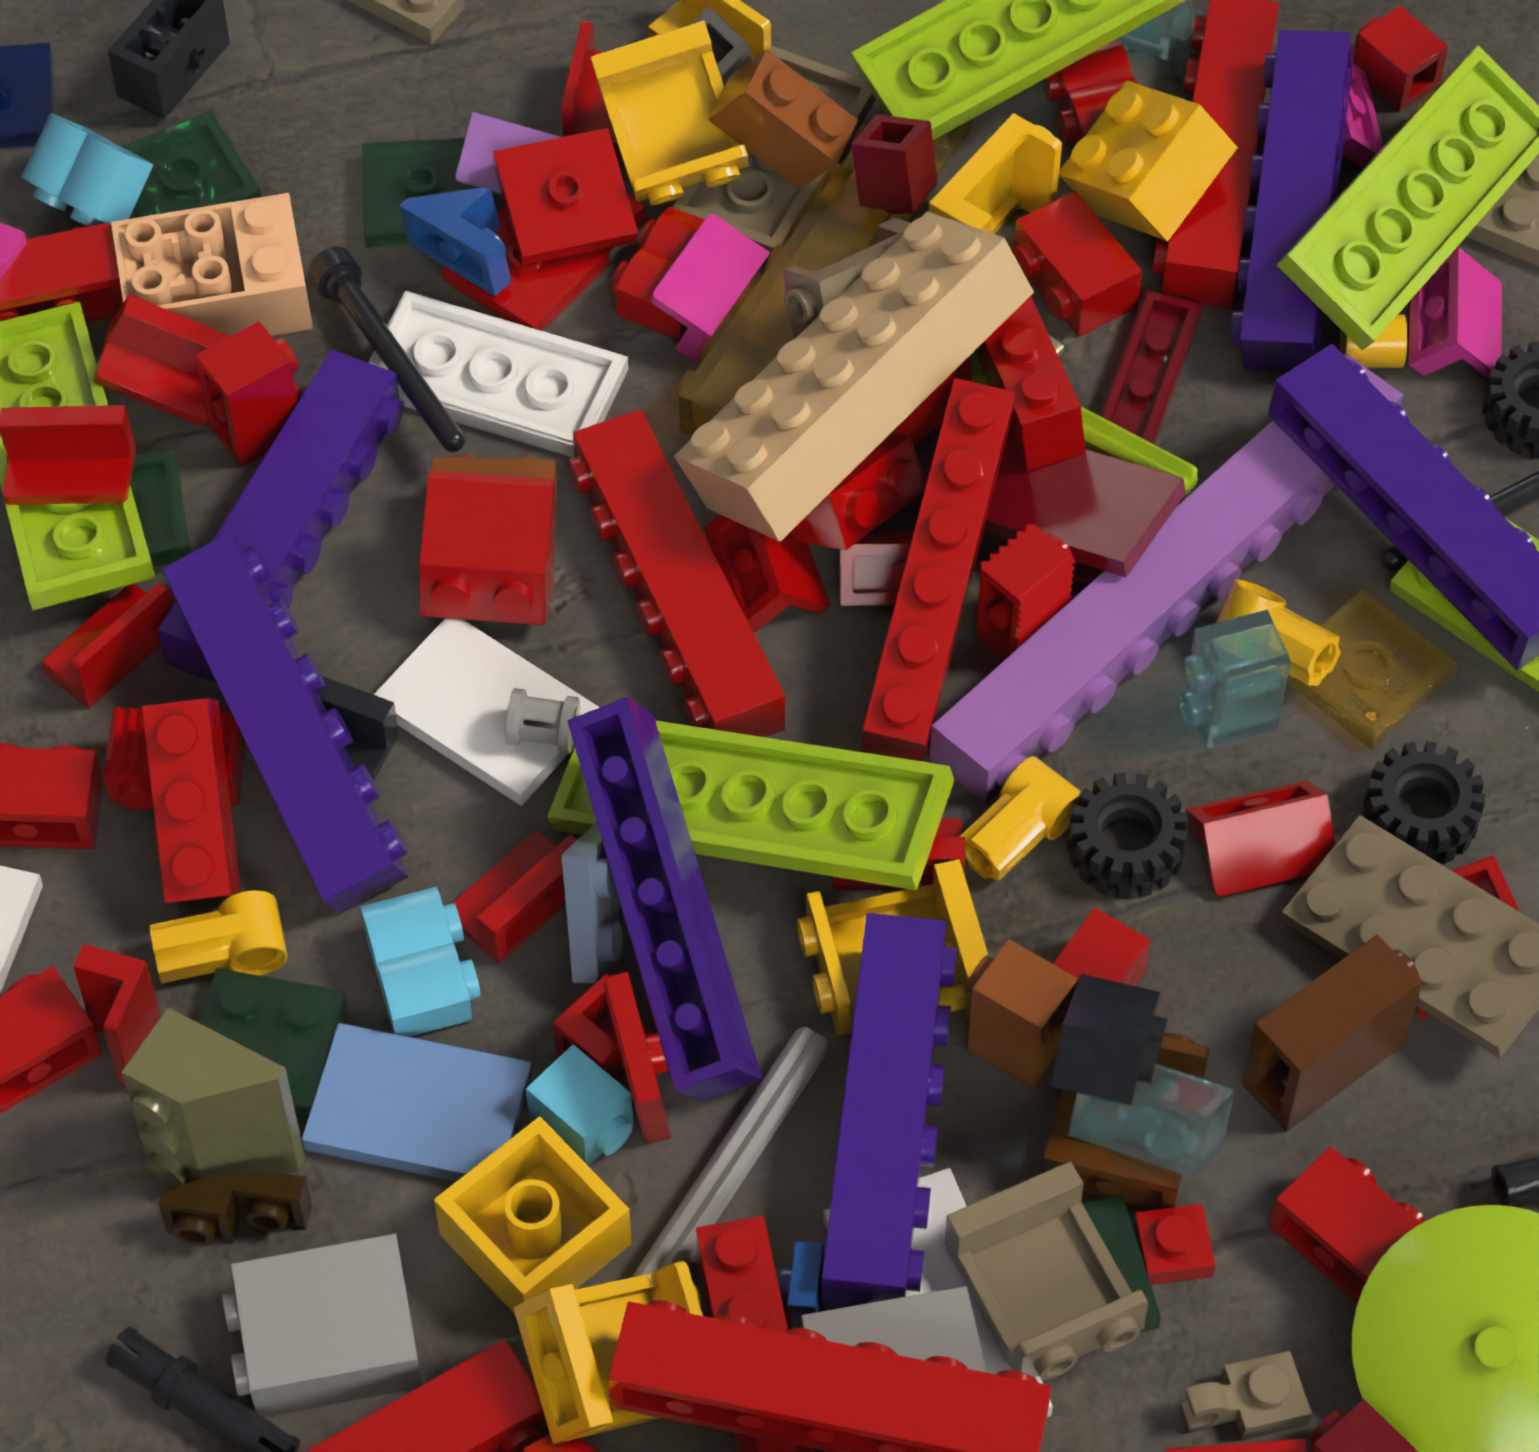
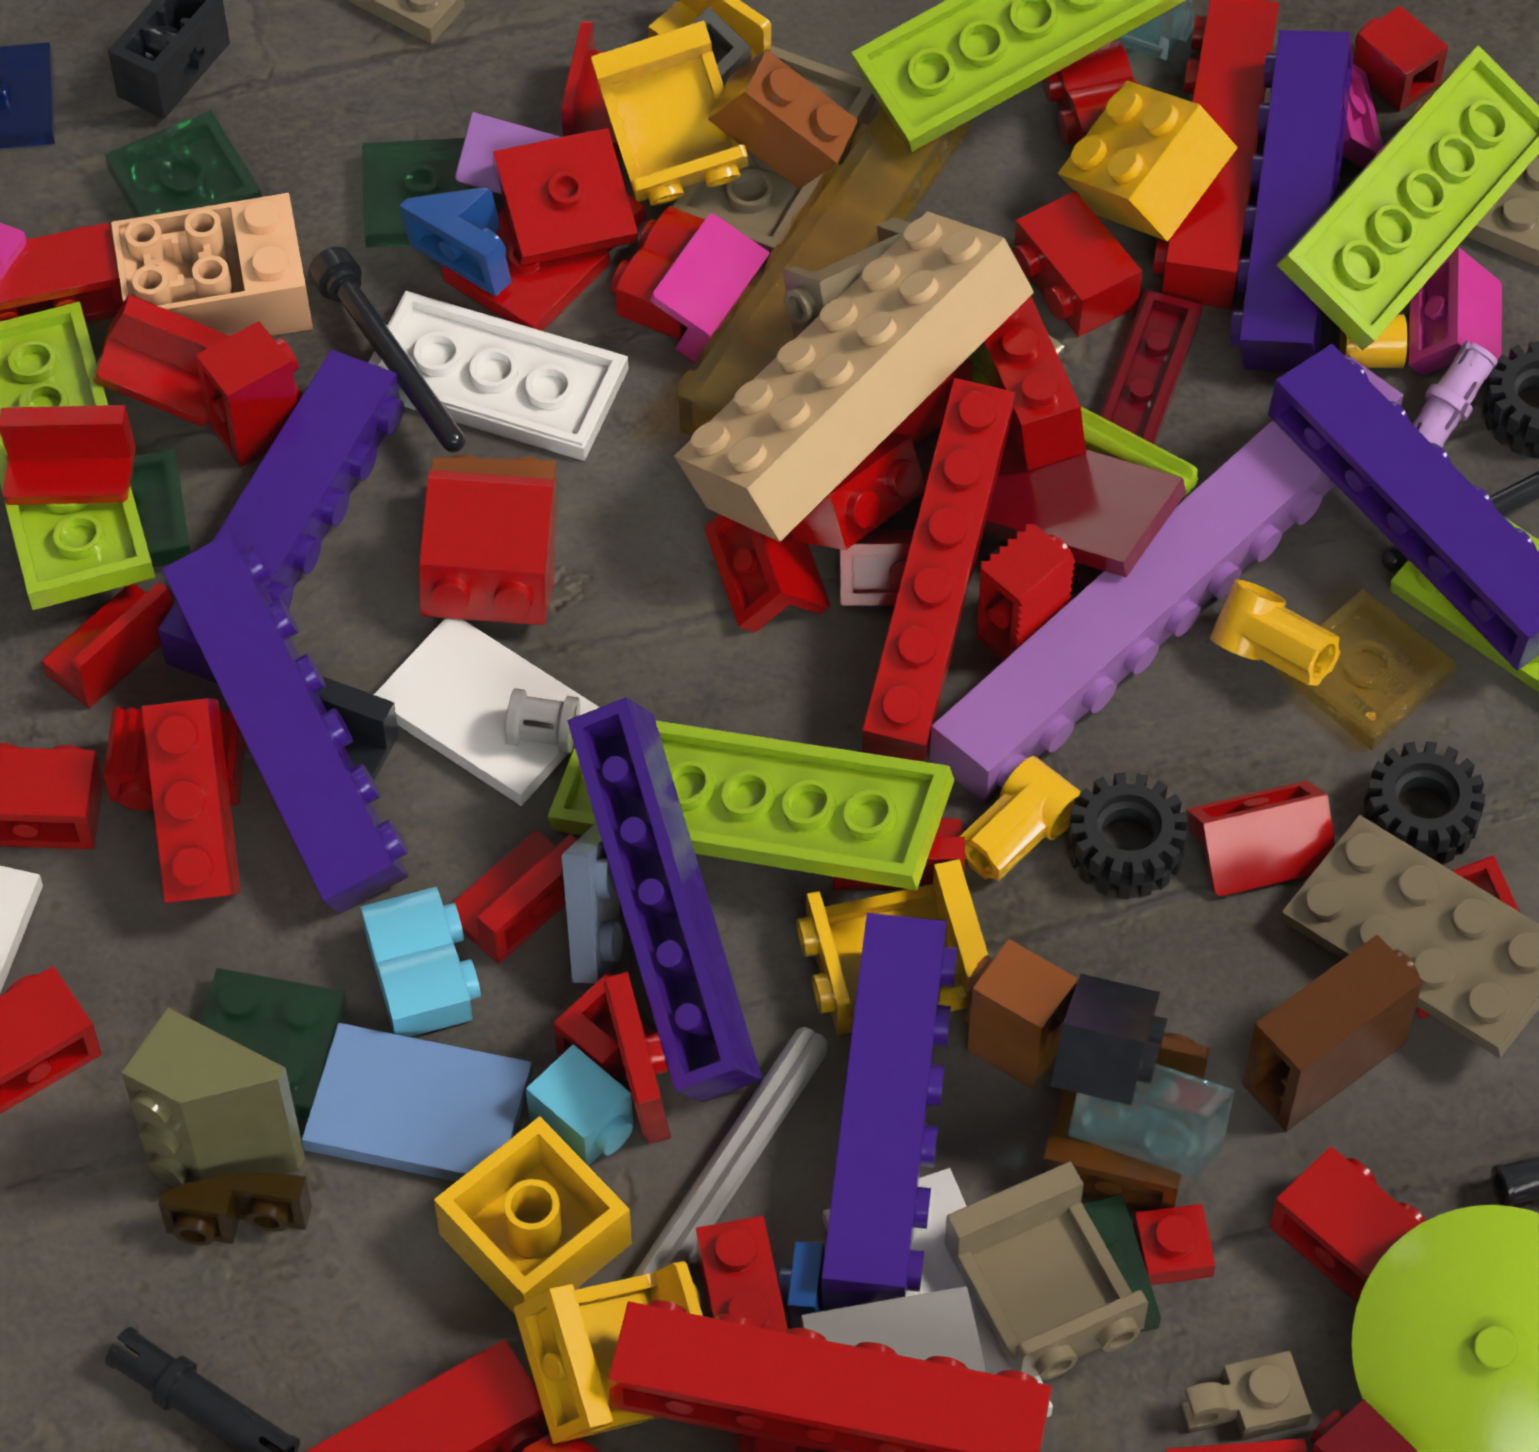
medium azure brick [21,113,153,226] -> none
red panel [73,943,161,1088] -> none
yellow piece [150,890,288,984] -> none
light grey brick [222,1233,422,1417] -> none
red brick [567,409,786,737] -> none
dark red brick [851,114,938,215] -> none
yellow panel [929,113,1062,234] -> none
red brick [1053,907,1151,986] -> none
clear light blue brick [1179,609,1291,749] -> none
none -> lavender pin [1413,341,1498,448]

